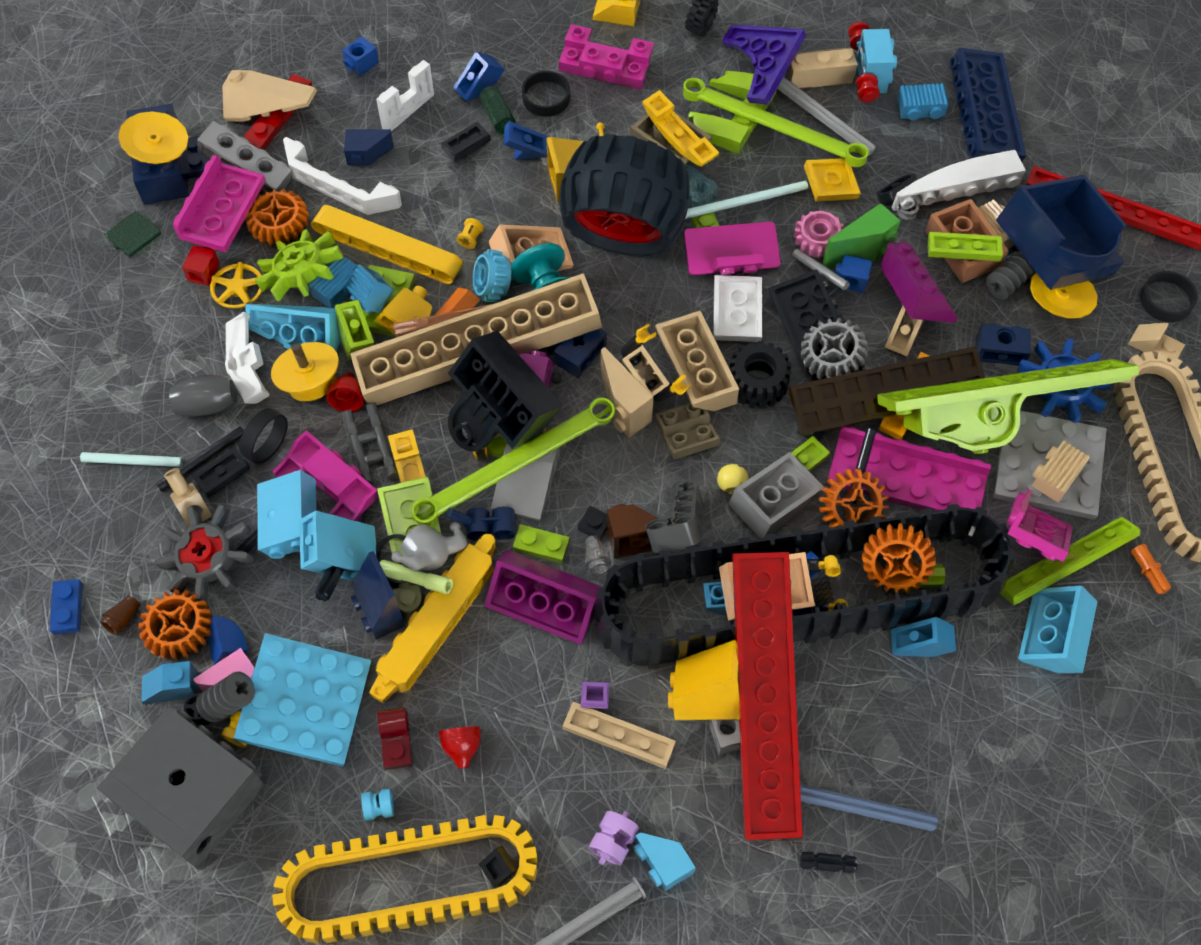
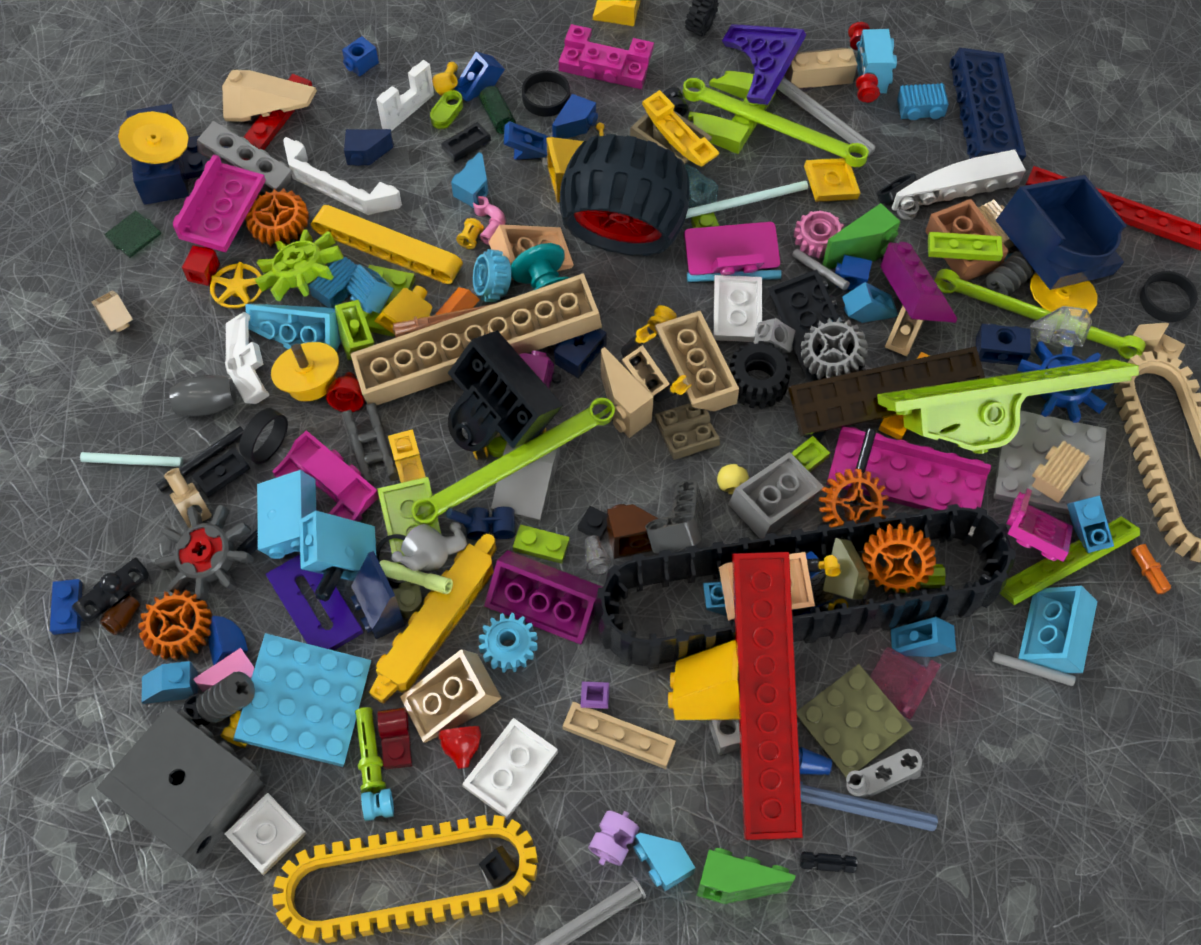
none -> black piece [72,557,149,623]
none -> tan slope [91,290,133,332]
none -> white plate [224,793,307,876]
none -> dark purple piece [266,555,364,651]
none -> lime pin [355,707,386,794]
none -> tan slope [400,649,501,743]
none -> lime piece [430,90,463,129]
none -> yellow bar [432,62,458,96]
none -> dark azure slope [451,152,488,208]
none -> white plate [462,718,558,820]
none -> bright pink piece [473,196,506,245]
none -> medium azure gear [479,613,538,673]
none -> blue slope [552,94,598,139]
none -> yellow wheel [647,305,677,334]
none -> black wheel [663,87,688,116]
none -> medium azure piece [687,270,782,282]
none -> bright green slope [696,848,796,904]
none -> light grey brick [754,318,795,354]
none -> olive plate [797,664,913,779]
none -> blue cone [799,747,832,775]
none -> olive slope [823,538,869,599]
none -> dark azure slope [842,282,898,323]
none -> light grey beam [846,749,924,799]
none -> clear pink bracket [870,647,941,719]
none -> lime piece [934,269,1146,360]
none -> light grey piece [992,652,1076,686]
none -> clear slope [1030,306,1092,347]
none -> dark azure slope [1067,496,1114,553]

